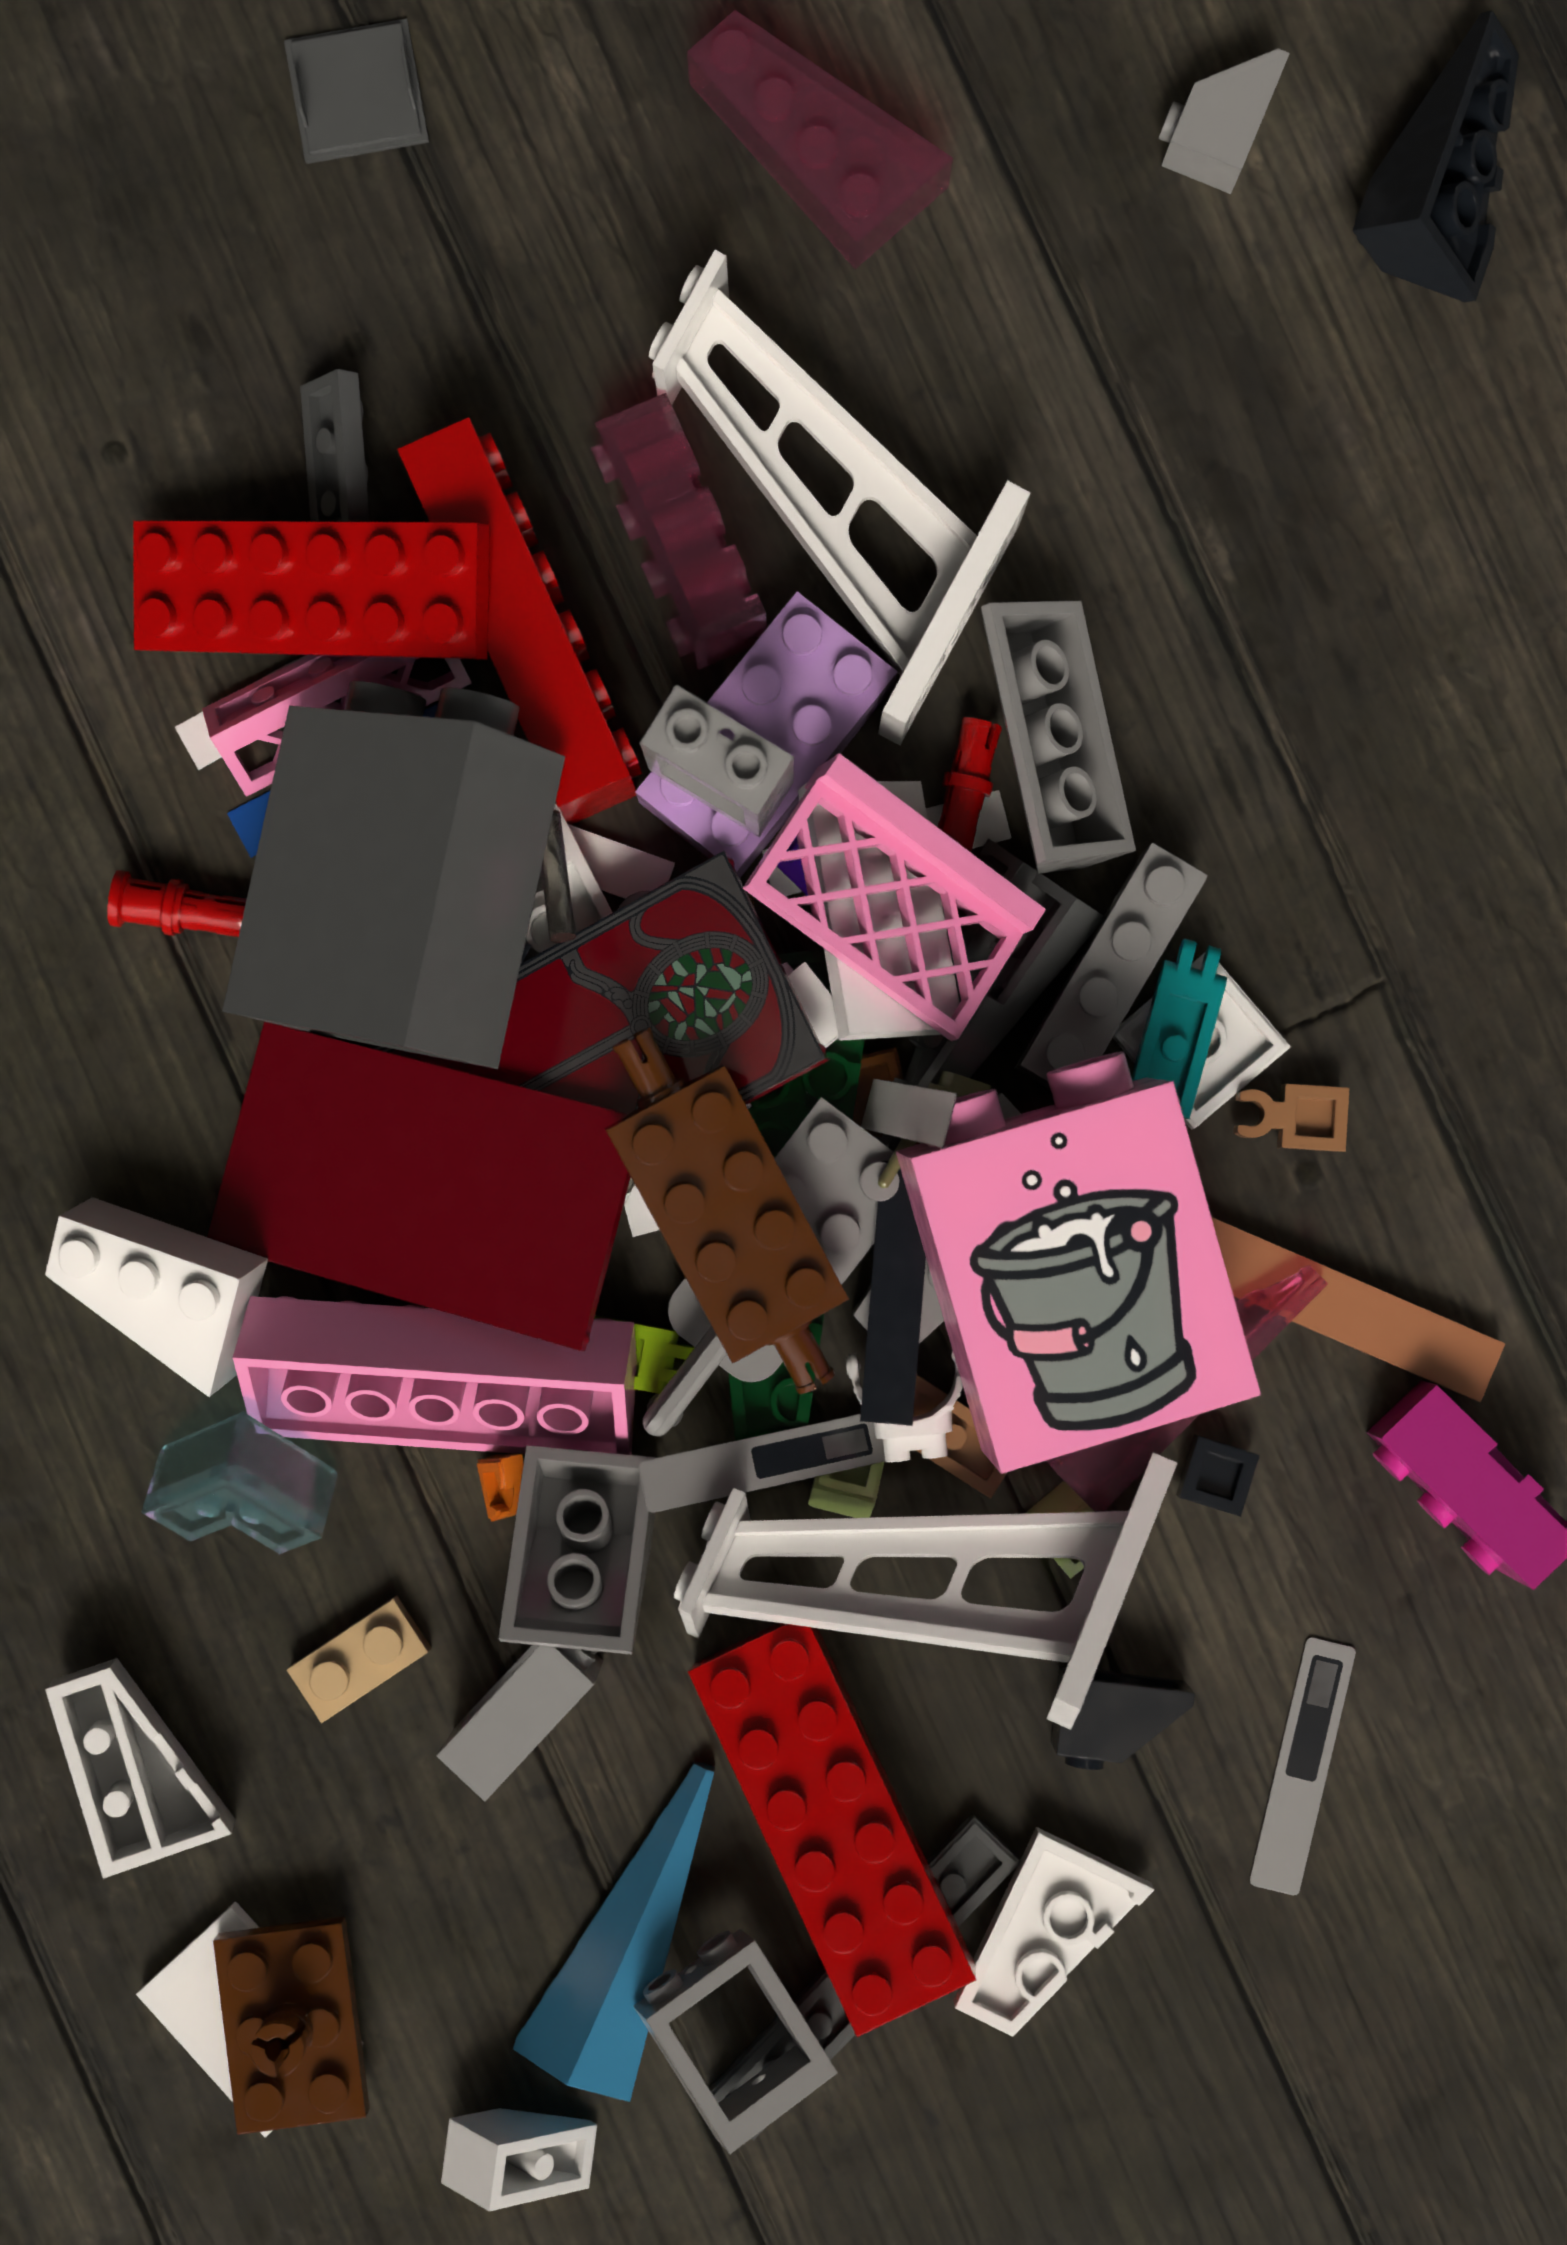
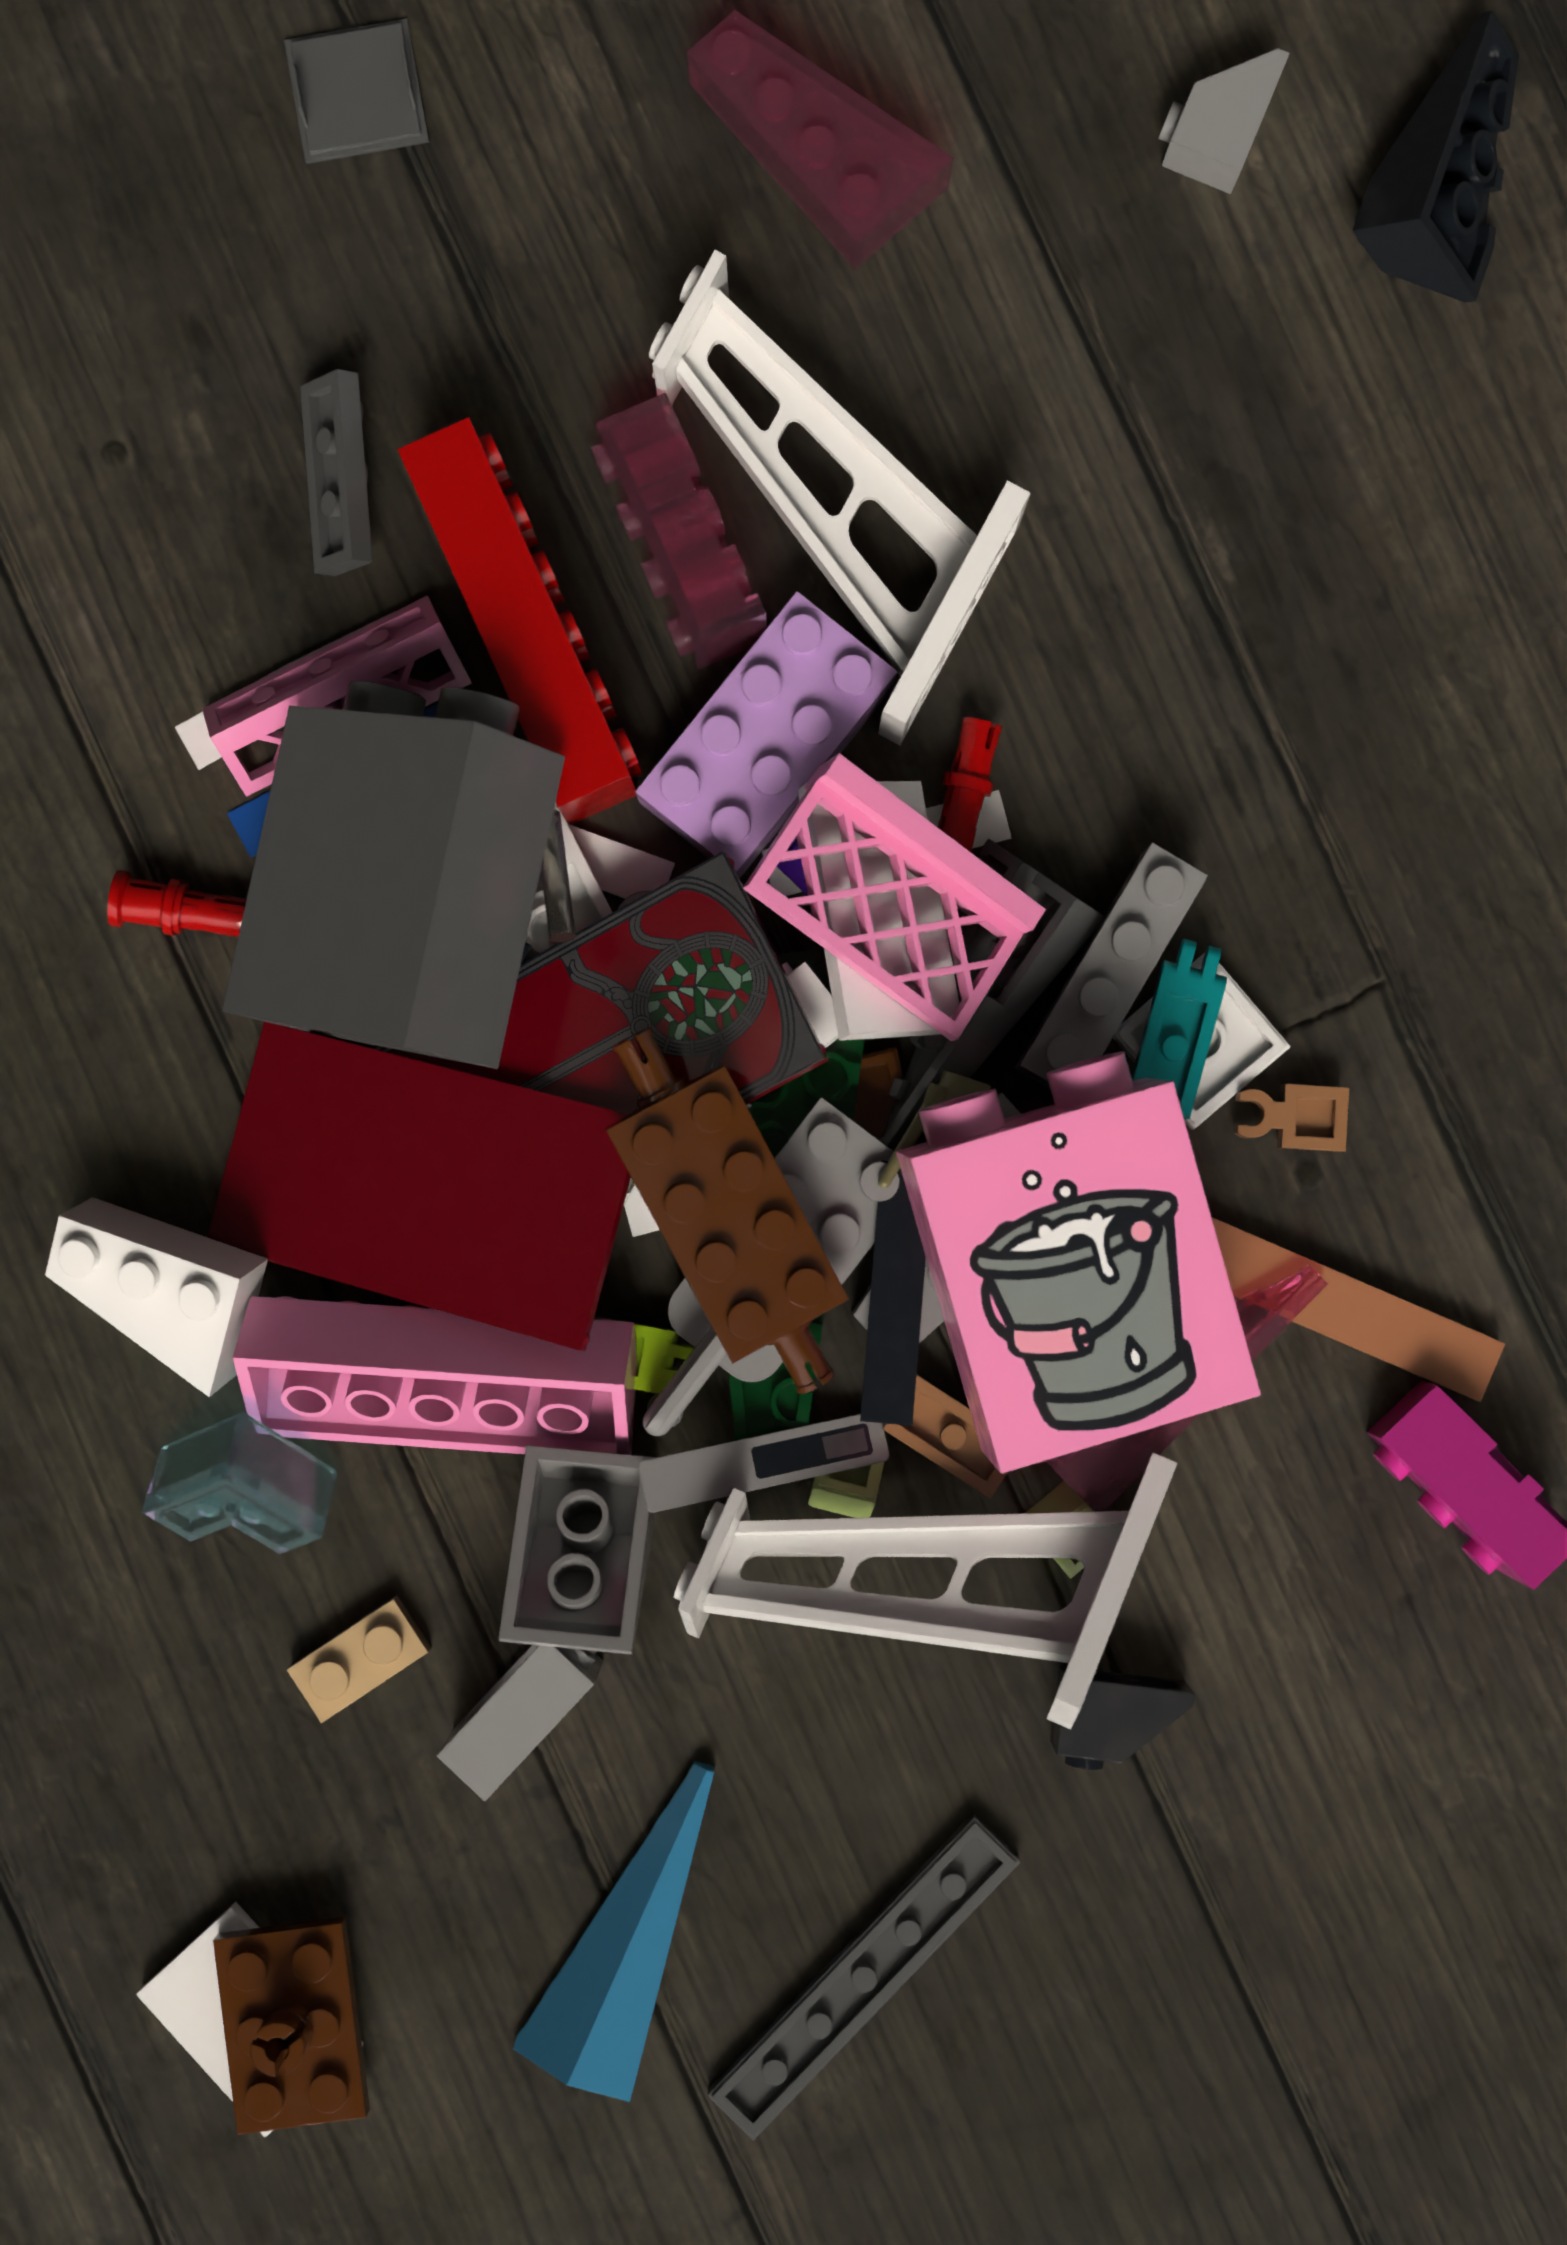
white wedge [45,1658,235,1879] -> none
red plate [133,521,489,659] -> none
white slope [441,2108,597,2211] -> none
orange tile [477,1453,524,1522] -> none
light grey window [633,1929,838,2154] -> none
light grey window [640,685,794,837] -> none
red brick [688,1623,976,2037] -> none
white helmet [846,1351,963,1462] -> none
white sticker [861,1079,958,1148] -> none
white wing [953,1827,1155,2036] -> none
light grey slope [981,601,1136,874] -> none
black plate [1176,1434,1260,1517] -> none
light grey sticker [1250,1638,1356,1895] -> none

